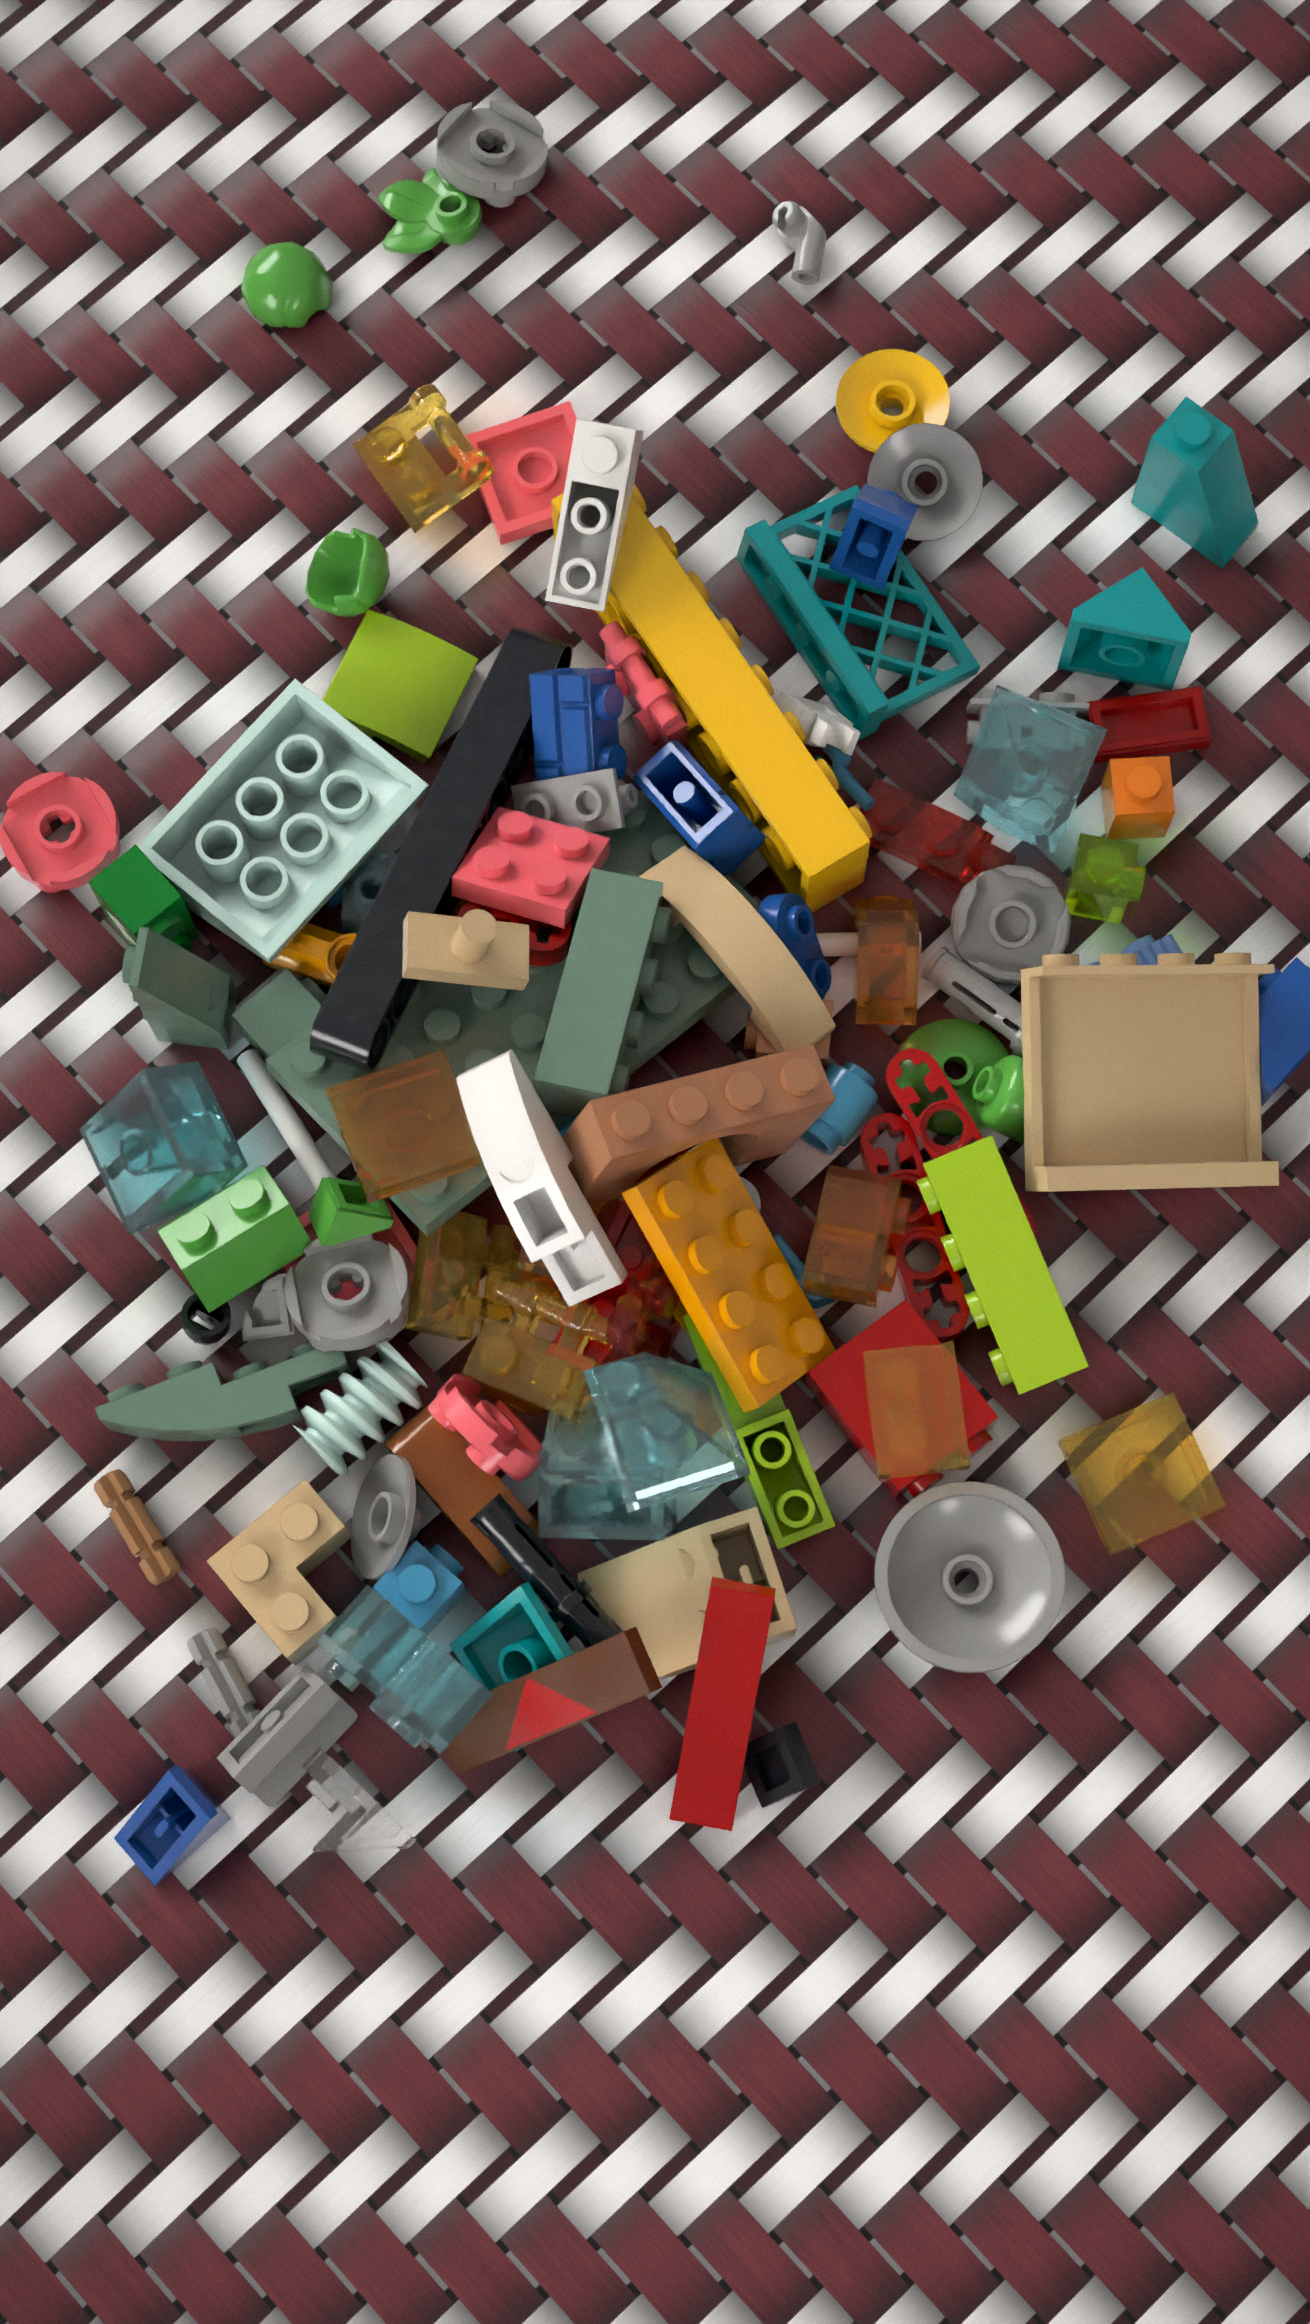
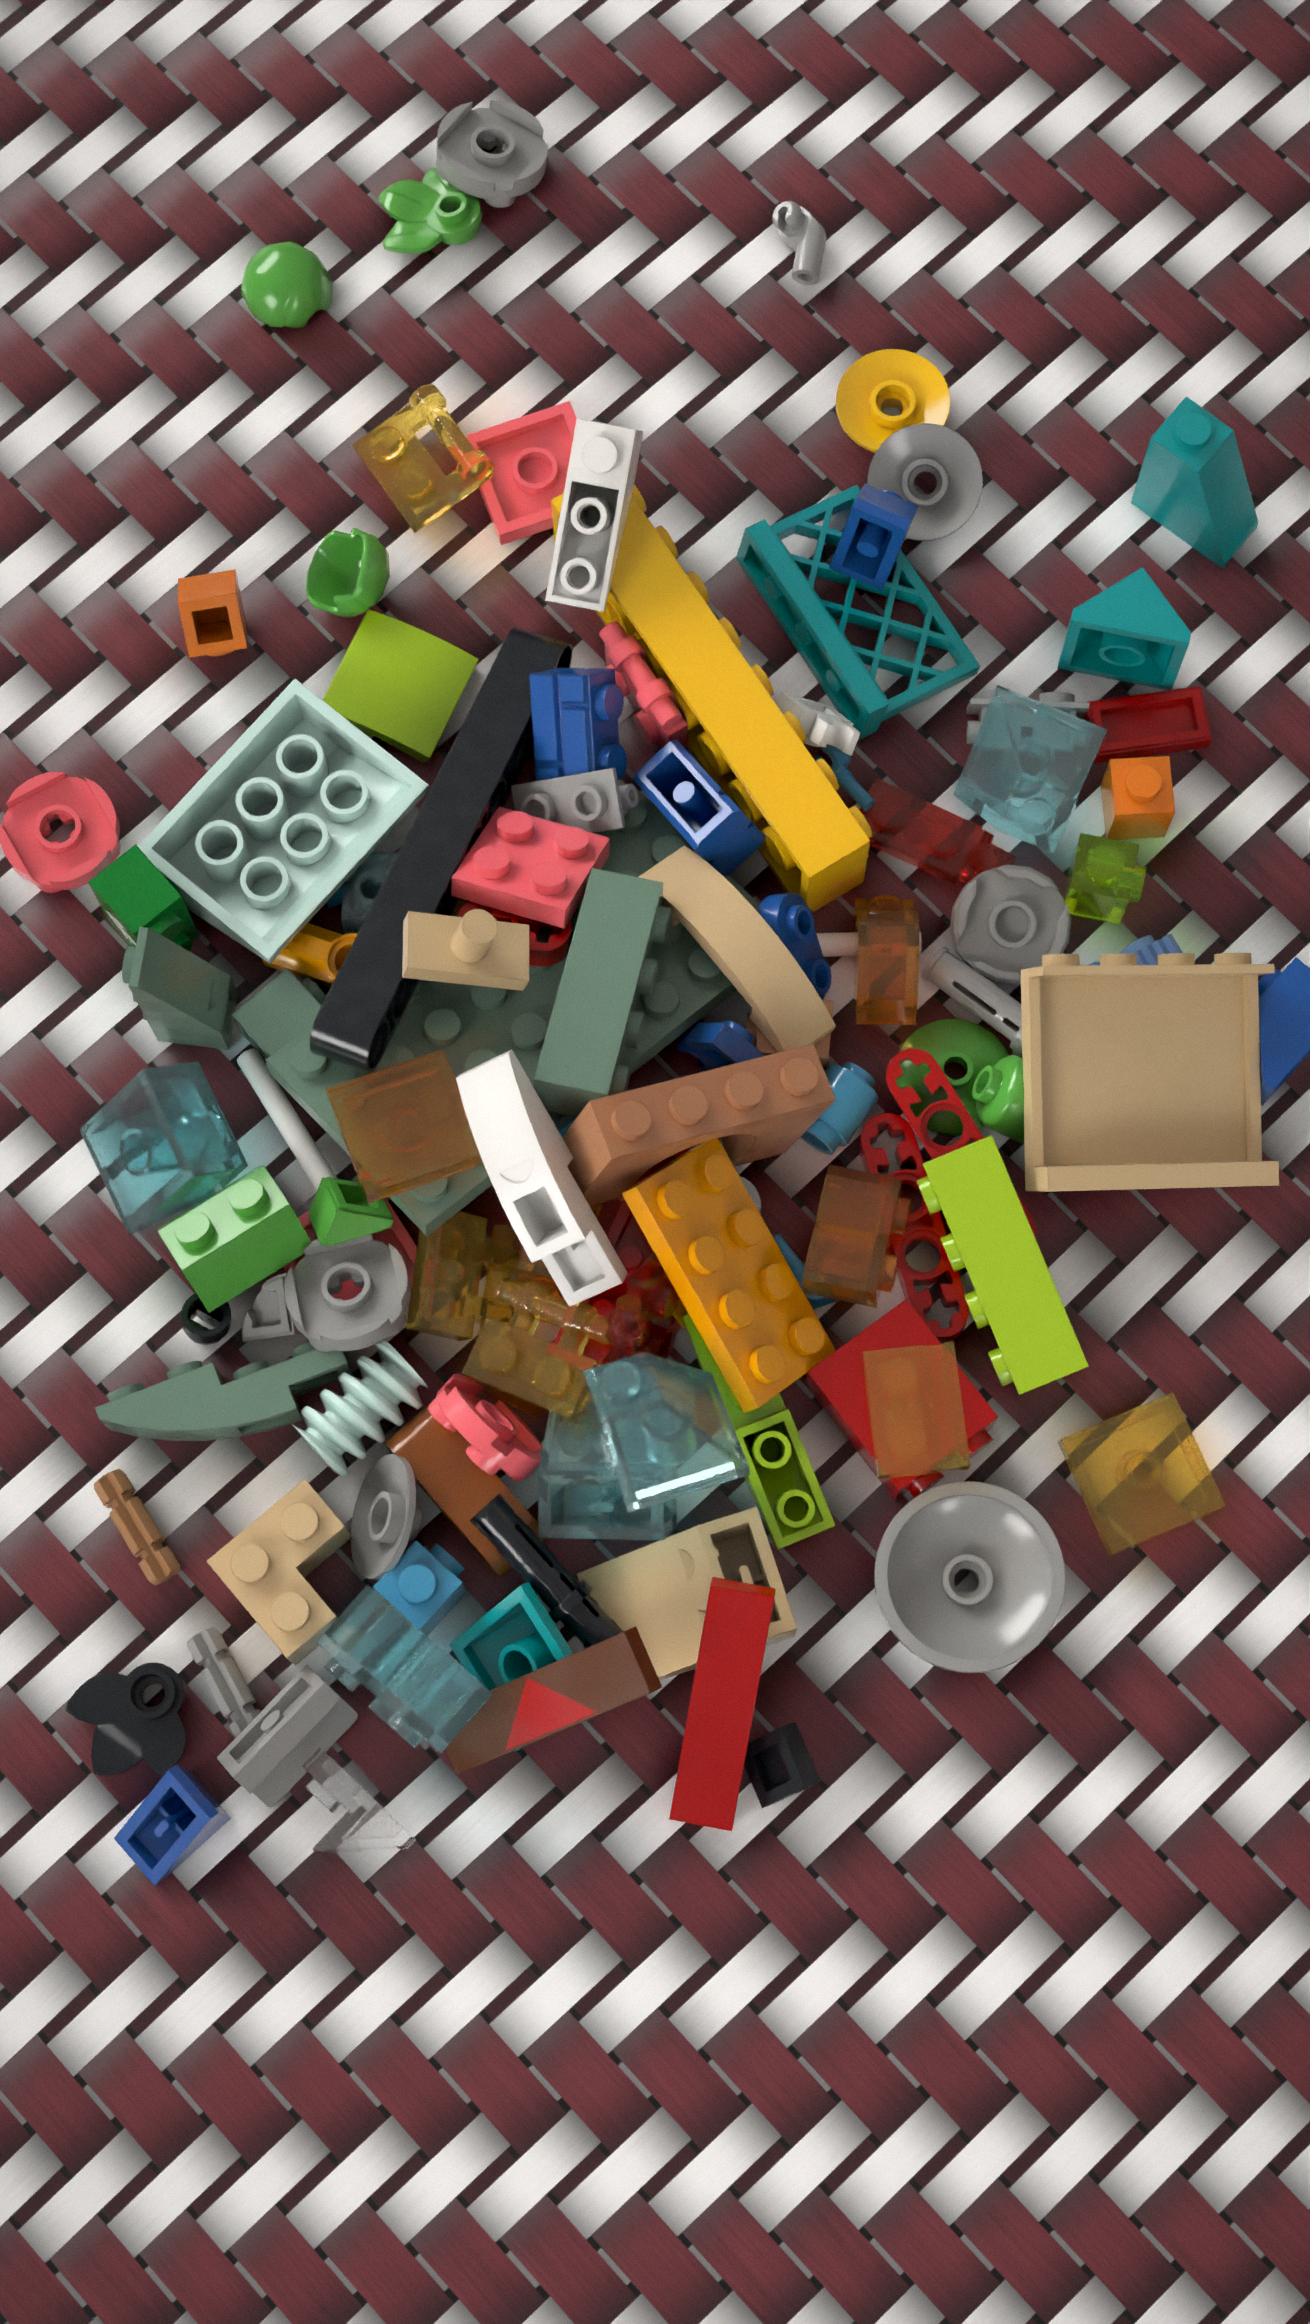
none -> black plate [65,1663,187,1776]
none -> orange brick [177,569,247,658]
none -> blue plate [675,1020,765,1071]

